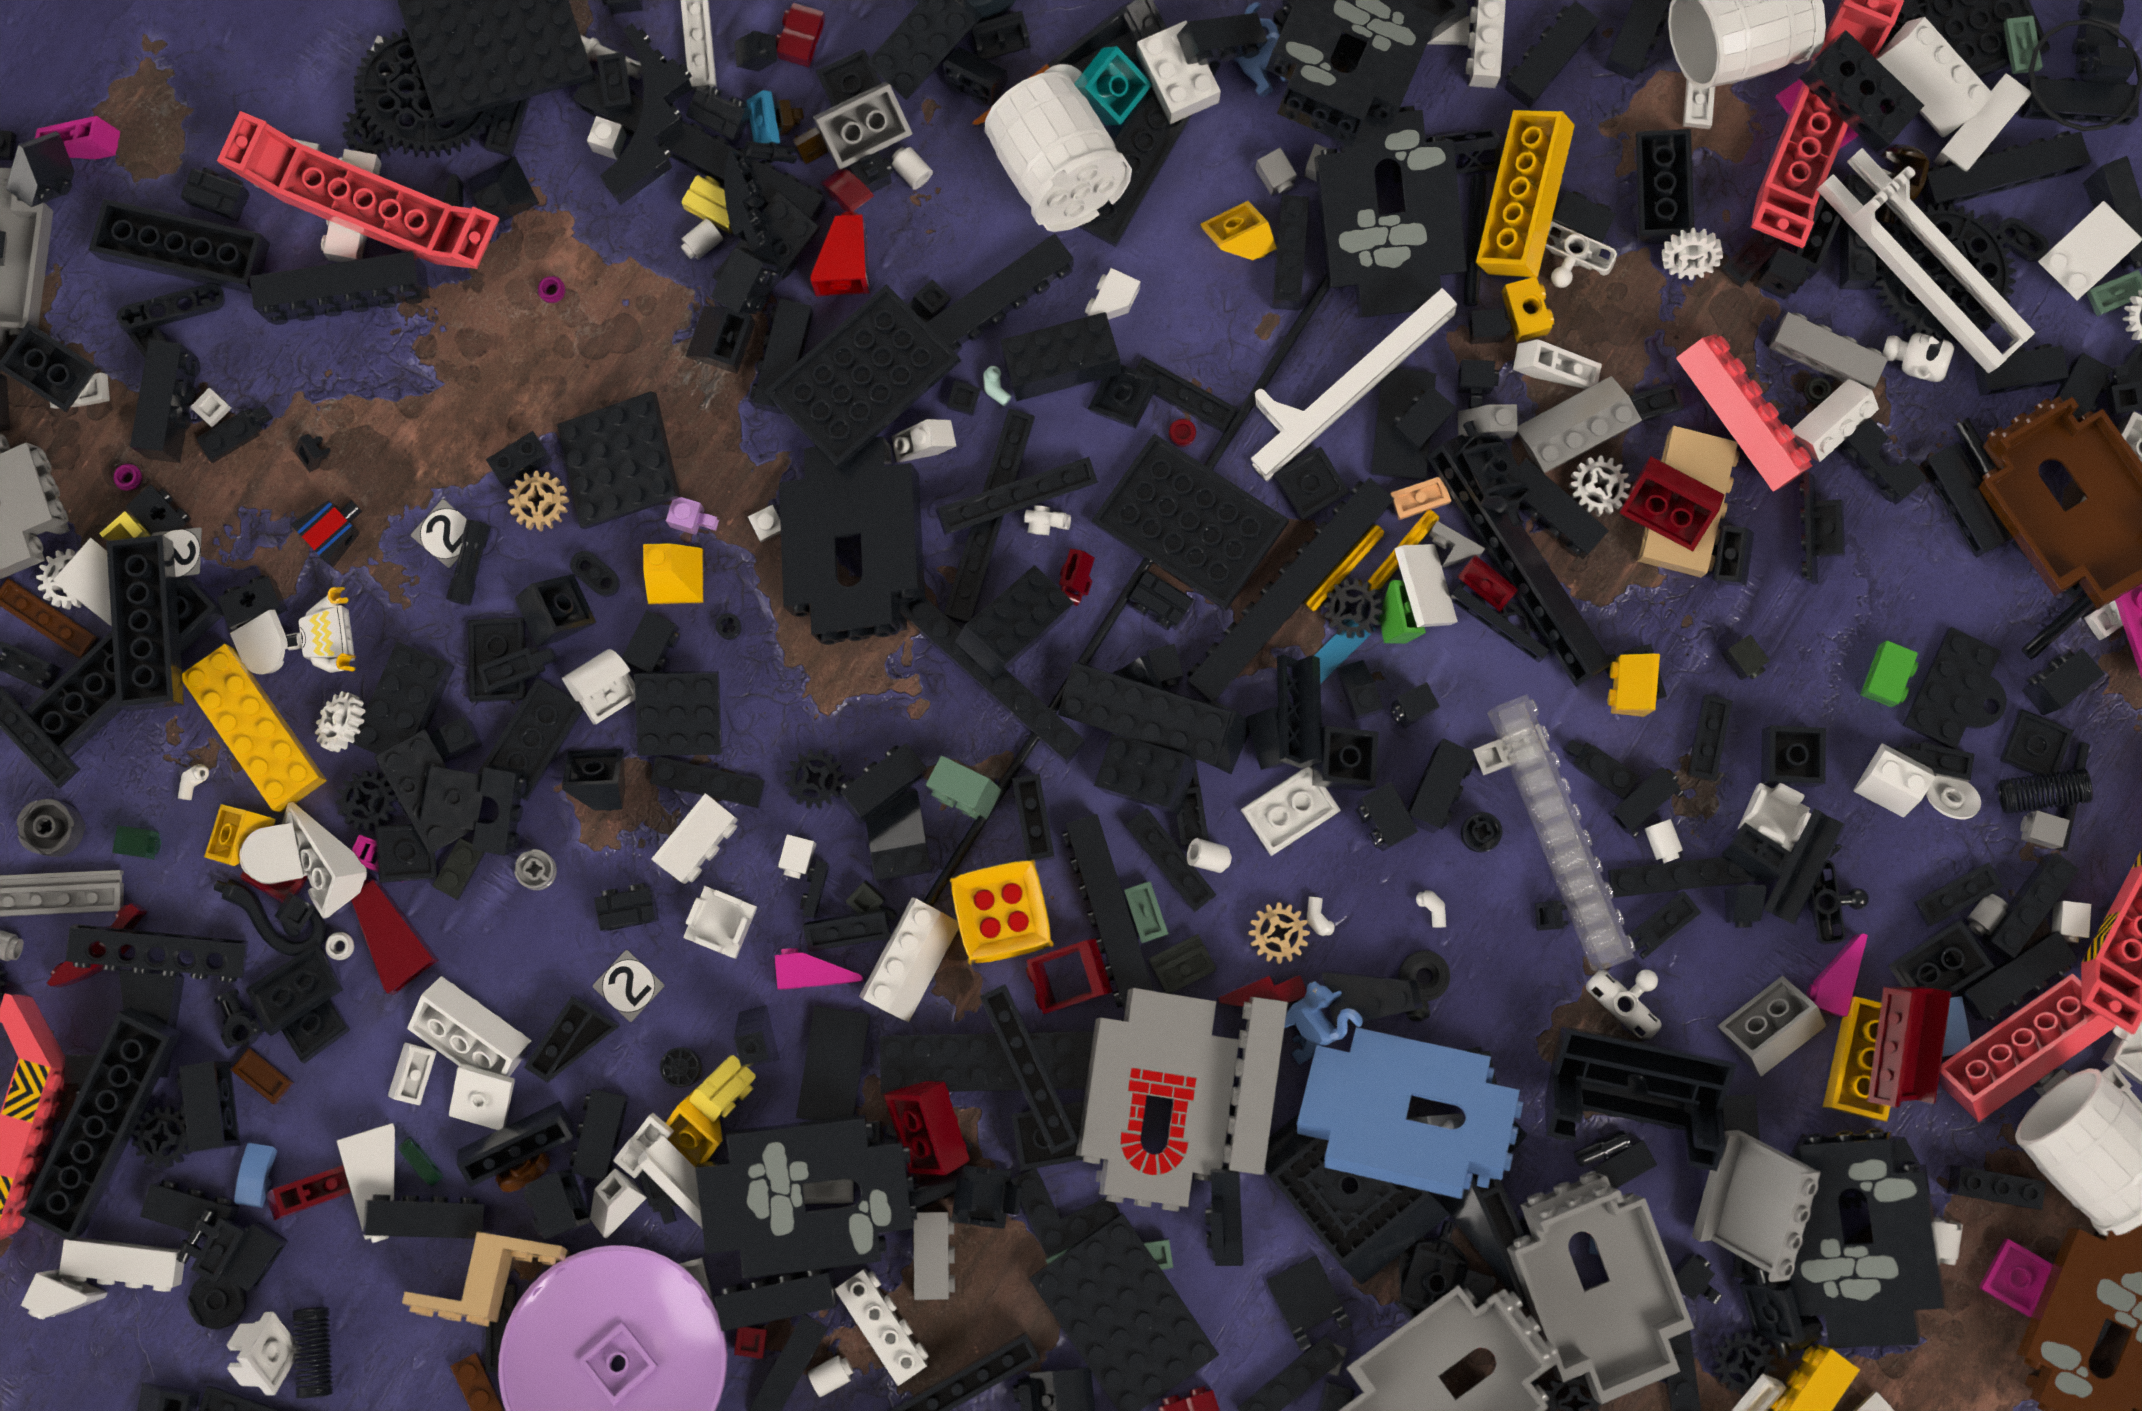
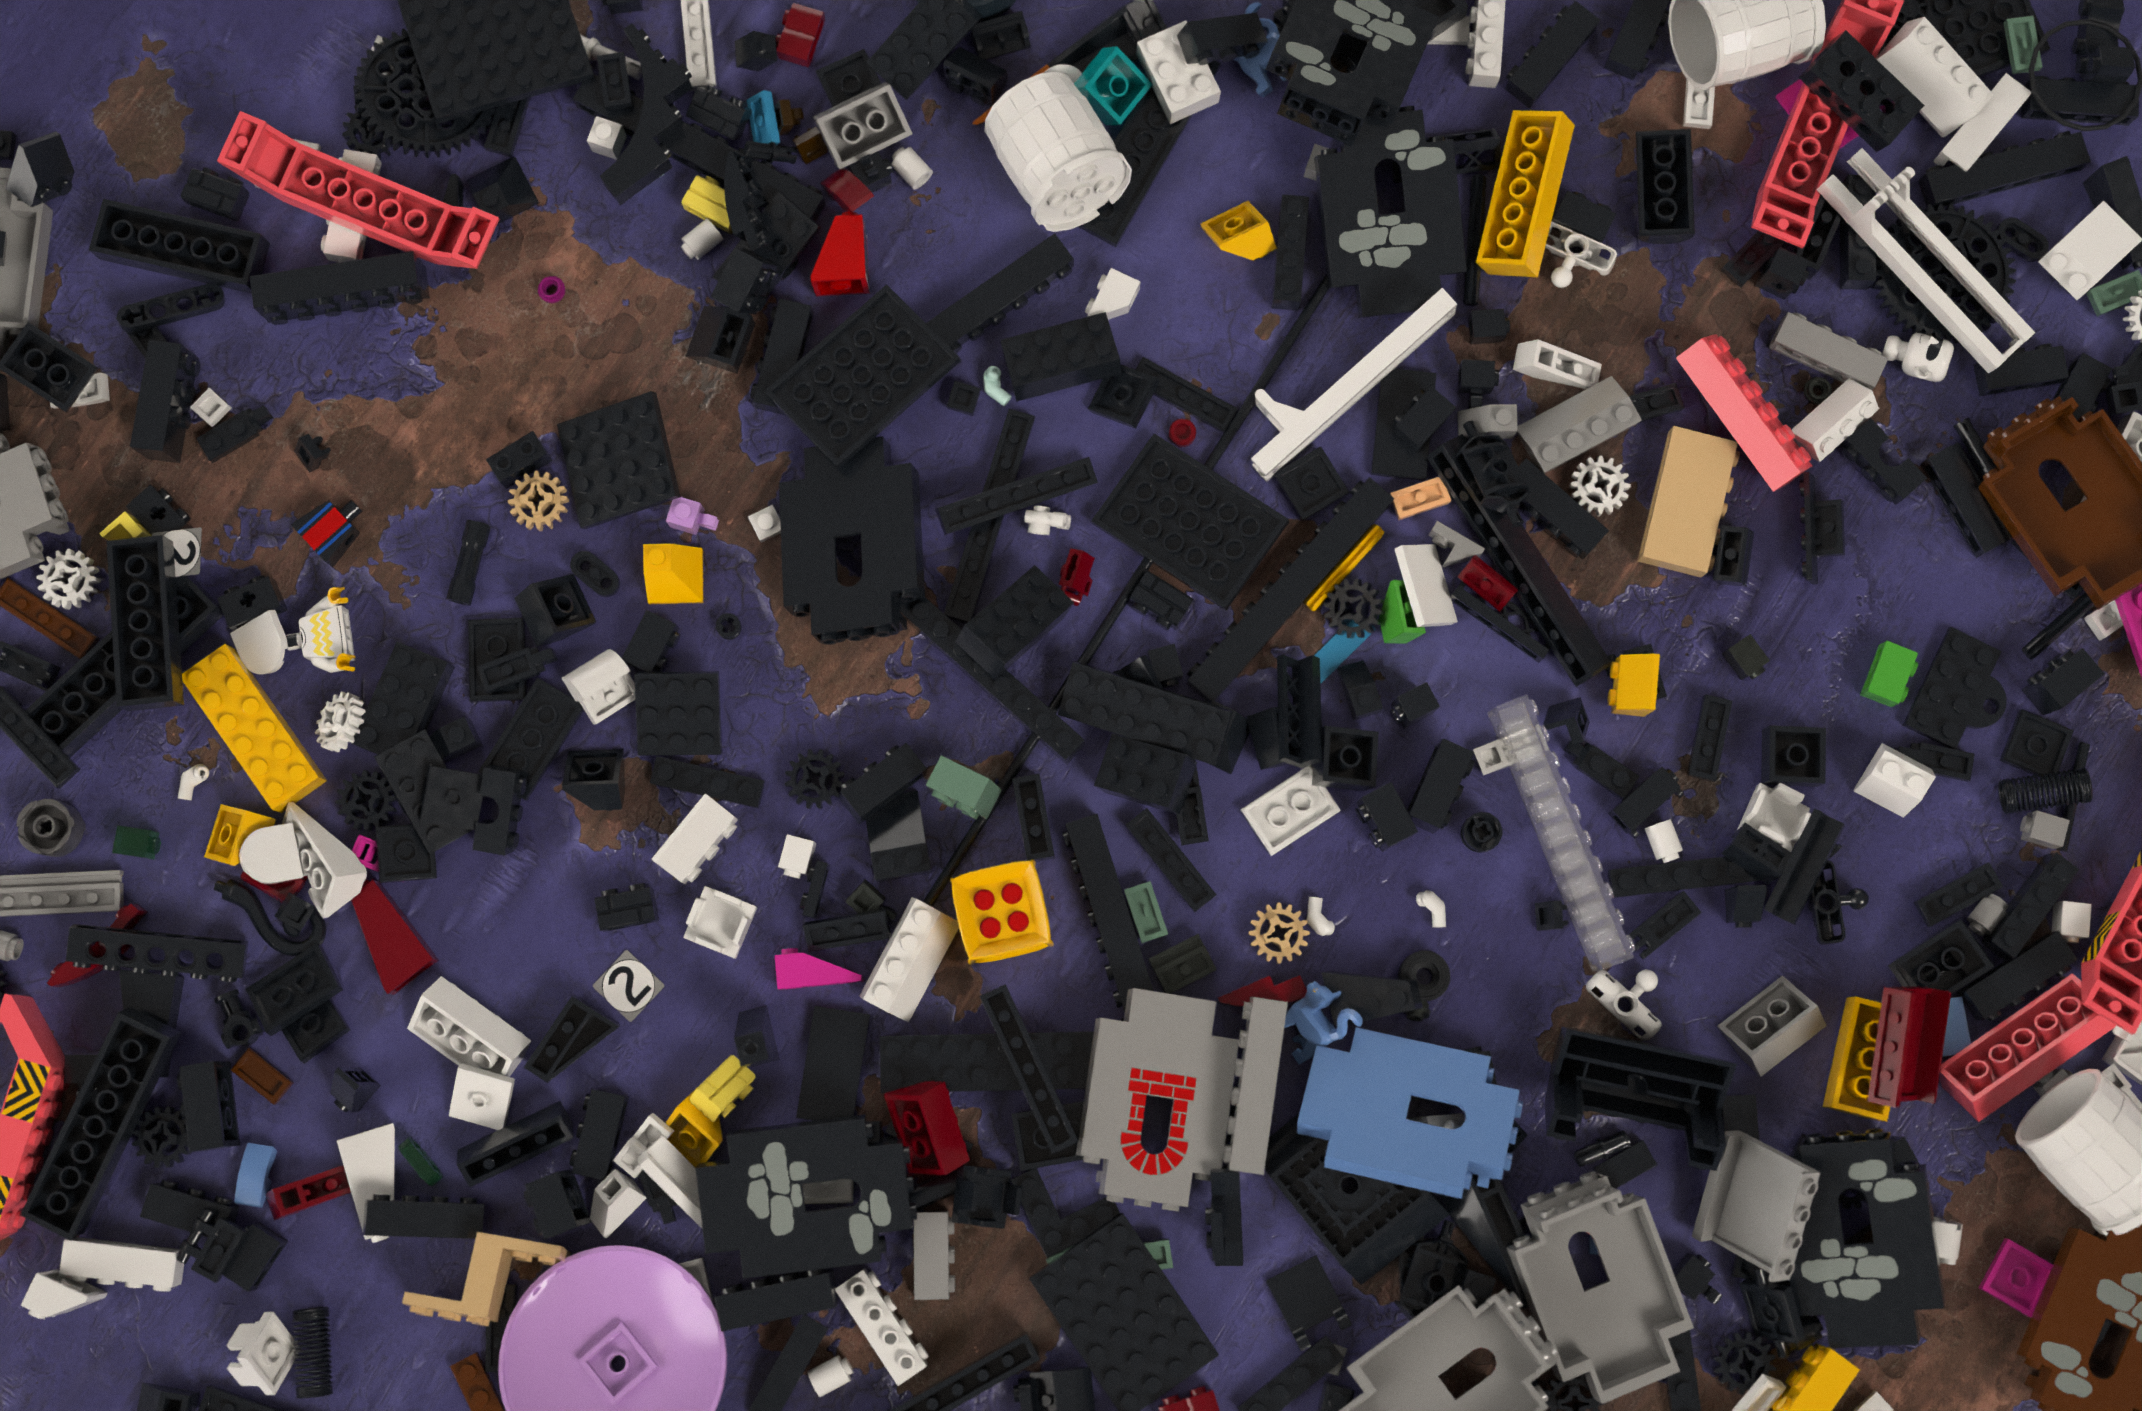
dark pink slope [35,116,120,160] -> none
white tile [53,538,112,627] -> none
magenta plate [114,464,142,491] -> none
black tile [187,1275,247,1330] -> none
white plate [325,932,354,960] -> none
white slope [388,1042,437,1106] -> none
sticker [411,499,467,568] -> none
pearl dark grey plate [432,838,485,900] -> none
reddish brown tile [495,1152,550,1192] -> none
light grey wheel [514,850,557,890] -> none
black wheel [660,1047,702,1087] -> none
dark red plate [734,1326,768,1359] -> none
white slope [891,419,956,462] -> none
black slope [907,279,951,323] -> none
dark red window [1026,938,1113,1014] -> none
white brick [1187,838,1232,873] -> none
light grey brick [1255,148,1297,196] -> none
yellow axle [1367,509,1439,591] -> none
yellow brick [1501,277,1554,343] -> none
dark red slope [1619,456,1725,552] -> none
white gear [1662,228,1723,280] -> none
dark pink slope [1806,933,1868,1017] -> none
dark brown piece [1877,144,1929,224] -> none
white dish [1926,776,1981,819] -> none
black brick [1947,1165,2046,1210] -> none
none -> black slope [330,1067,381,1112]
none -> black panel [1543,697,1590,745]

